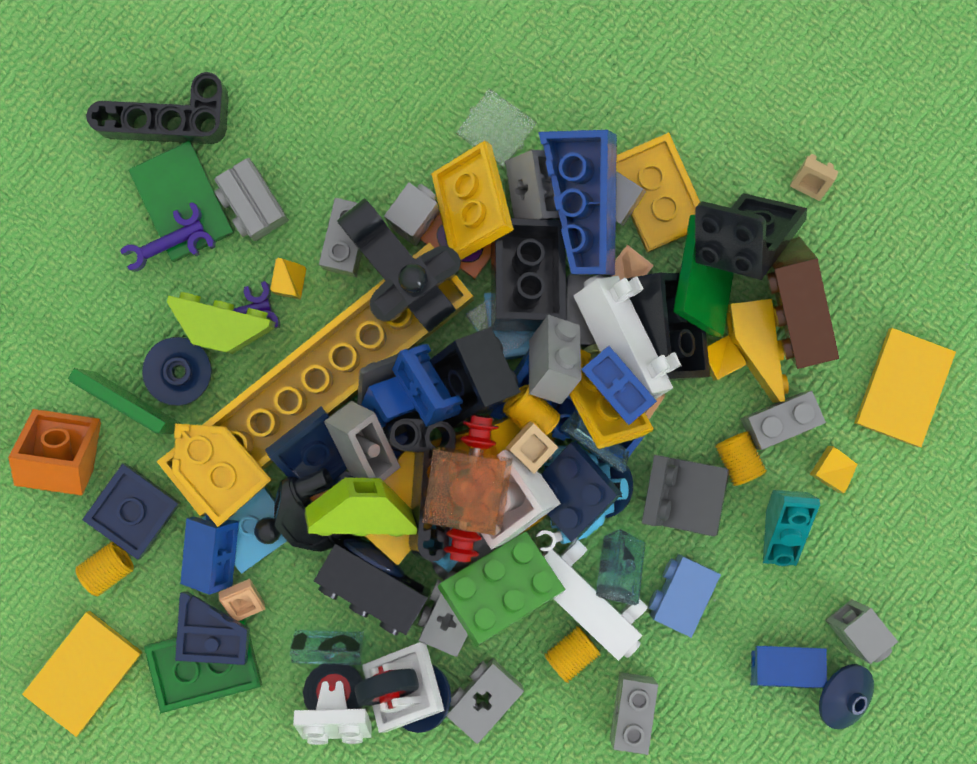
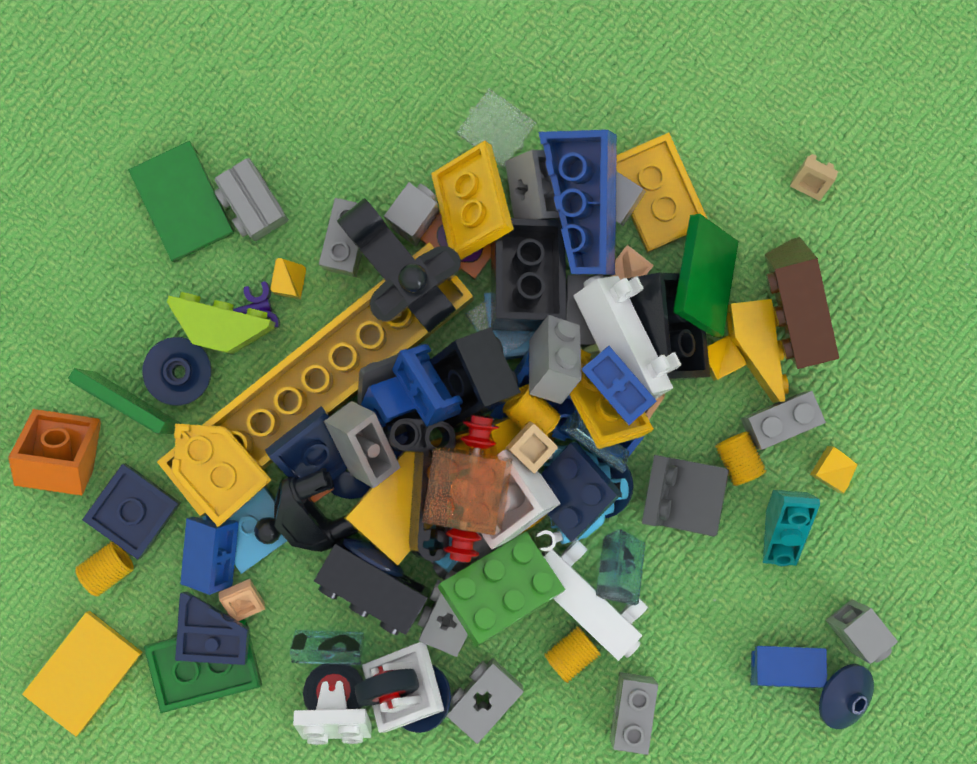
black beam [86,72,229,144] -> none
dark purple bar [120,202,216,272] -> none
lime slope [305,477,417,537] -> none
medium blue brick [648,554,721,638] -> none
black bracket [695,193,807,280] -> none
yellow tile [854,328,956,447] -> none

